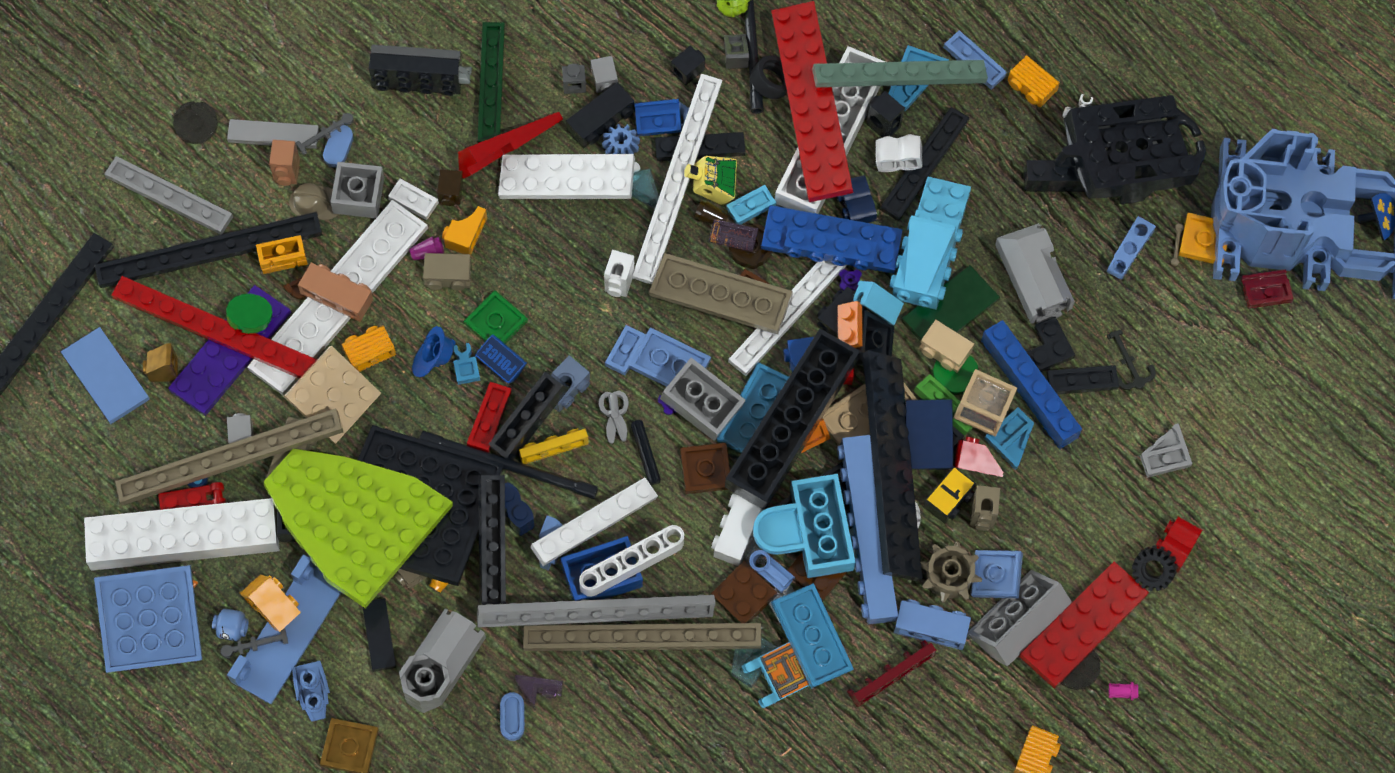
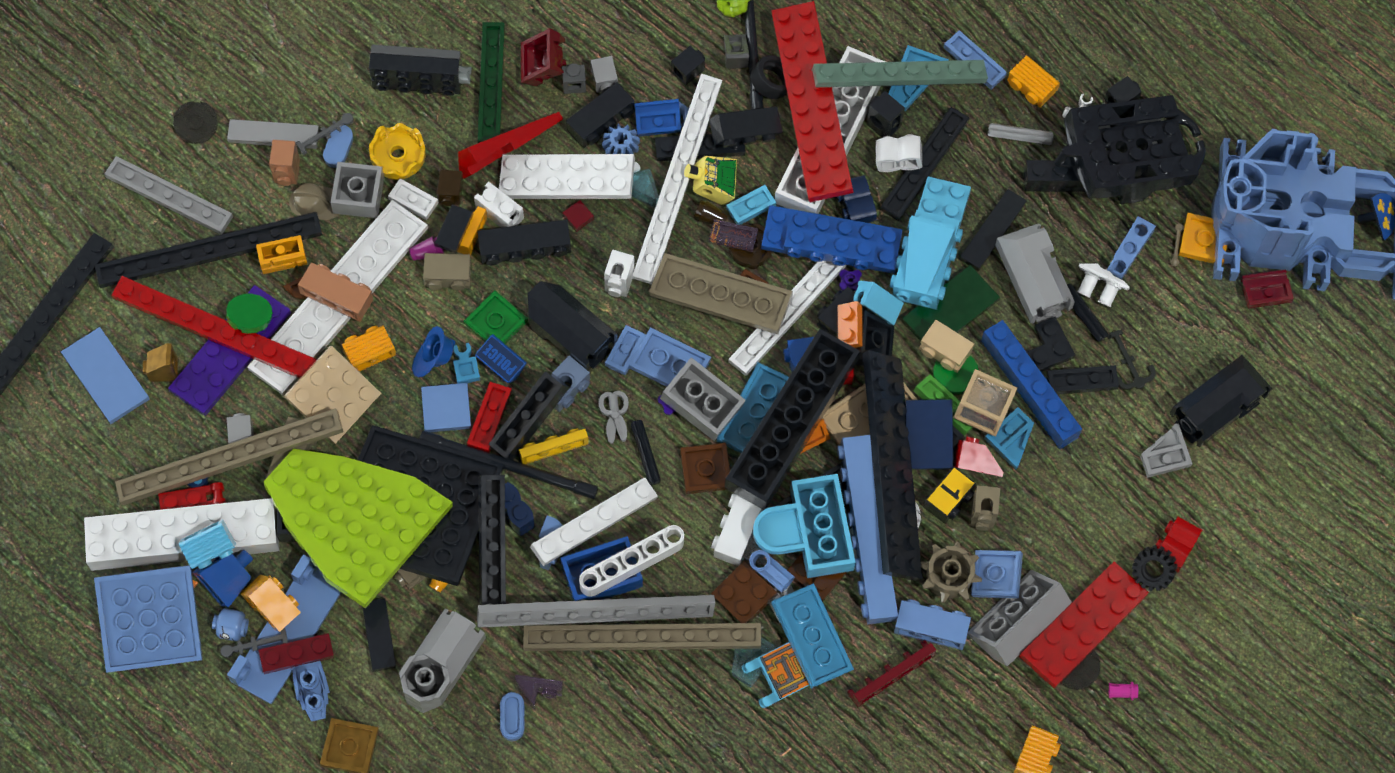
none -> medium azure brick [179,519,236,569]
none -> blue torso [192,550,253,607]
none -> dark red plate [259,633,334,674]
none -> yellow plate [369,123,426,180]
none -> medium blue tile [421,383,471,432]
none -> black tile [435,204,473,254]
none -> white brick [474,182,524,228]
none -> black brick [478,219,571,266]
none -> dark red brick [521,28,566,86]
none -> black brick [527,281,617,371]
none -> dark red tile [562,200,594,232]
none -> black brick [709,107,783,148]
none -> black tile [960,189,1027,271]
none -> light grey axle [988,123,1054,145]
none -> black axle [1067,283,1108,342]
none -> white connector [1077,264,1130,308]
none -> black brick [1104,76,1142,104]
none -> black brick [1170,355,1273,447]

